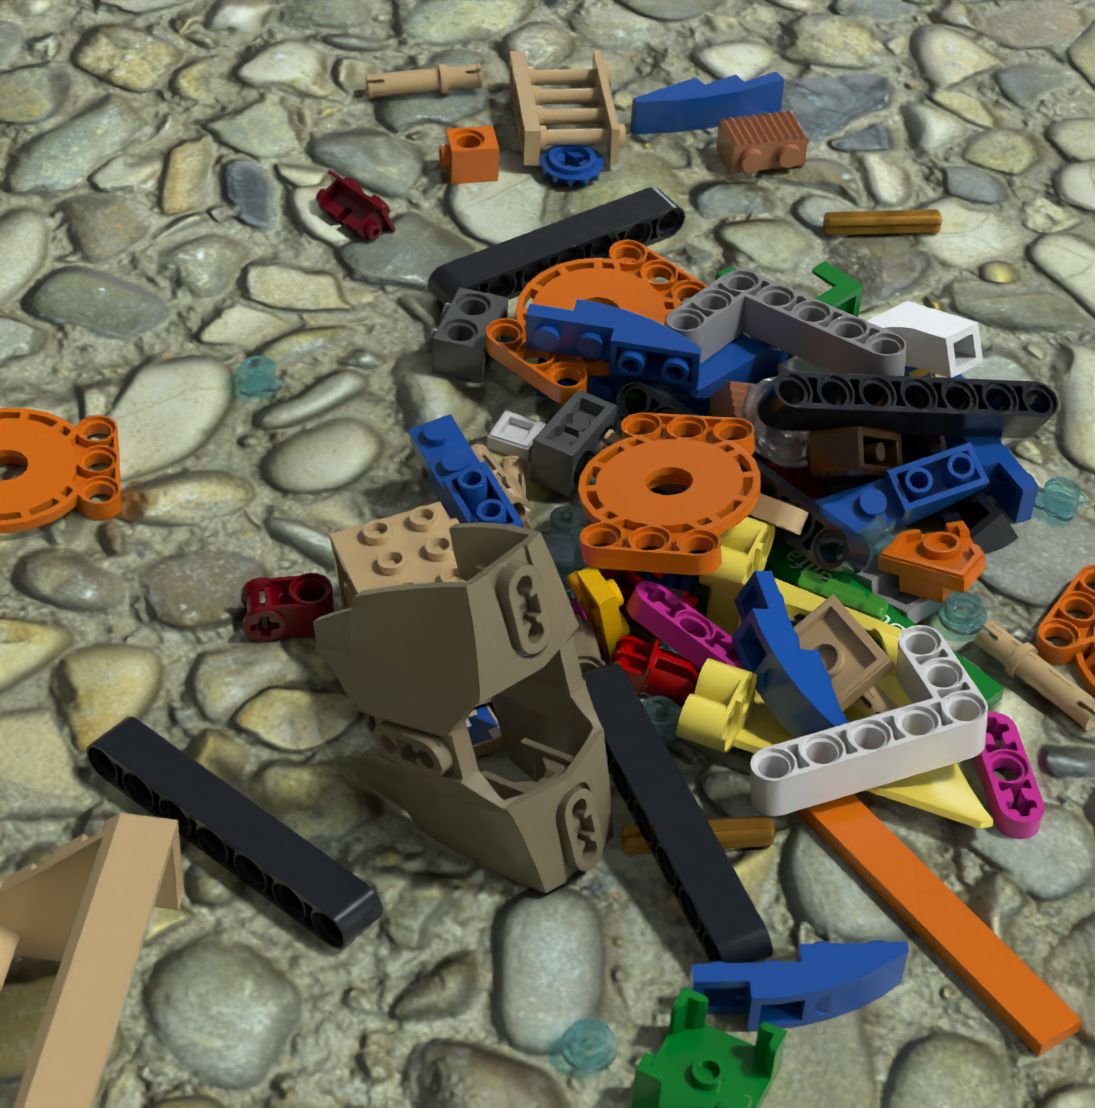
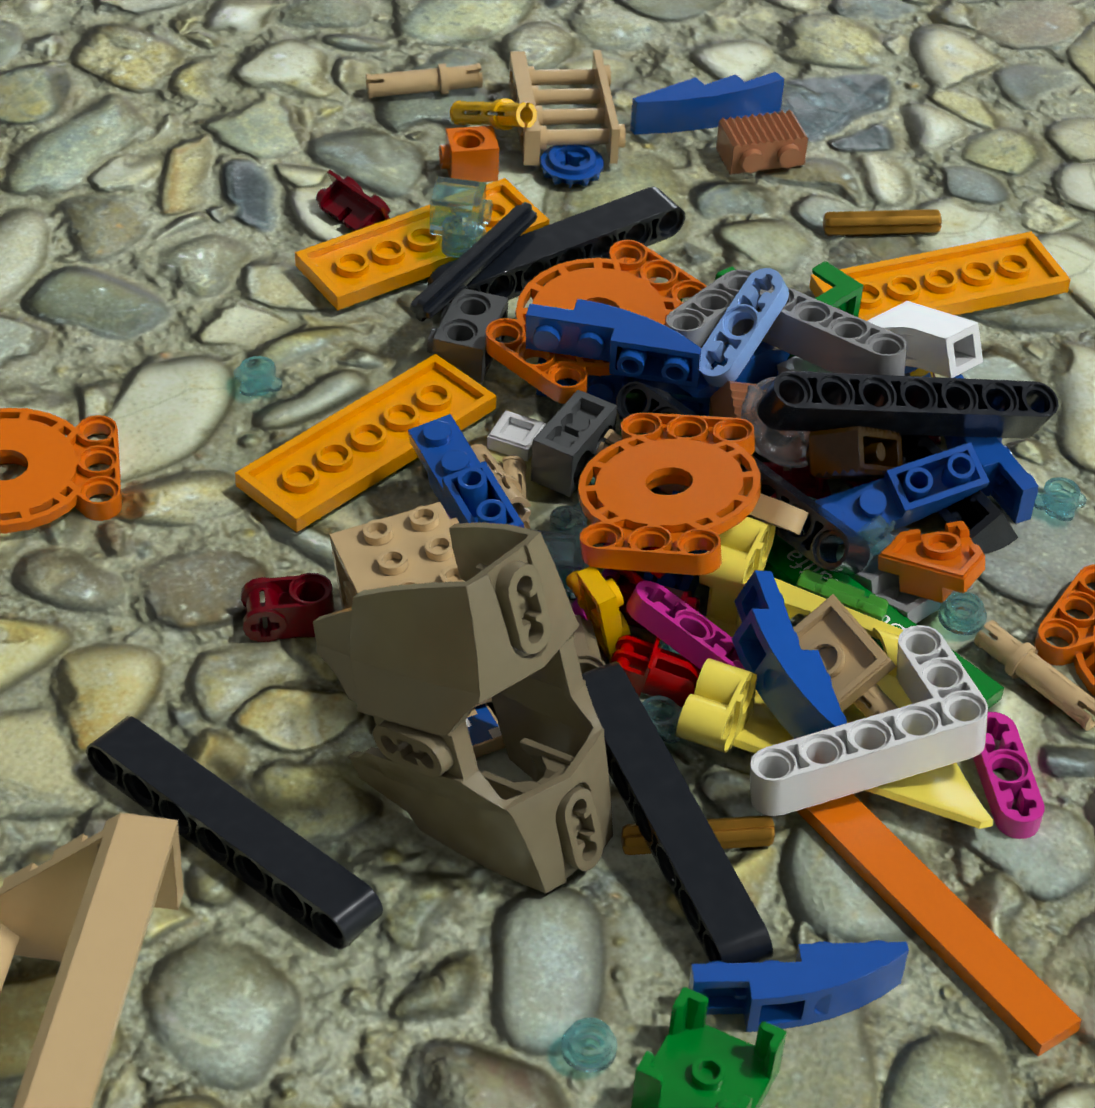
none -> light orange plate [235,354,497,533]
none -> light orange plate [295,178,550,311]
none -> black axle [410,202,537,321]
none -> clear light blue brick [430,176,493,258]
none -> yellow pin [450,98,537,130]
none -> light blue beam [699,268,789,387]
none -> light orange plate [809,231,1071,321]

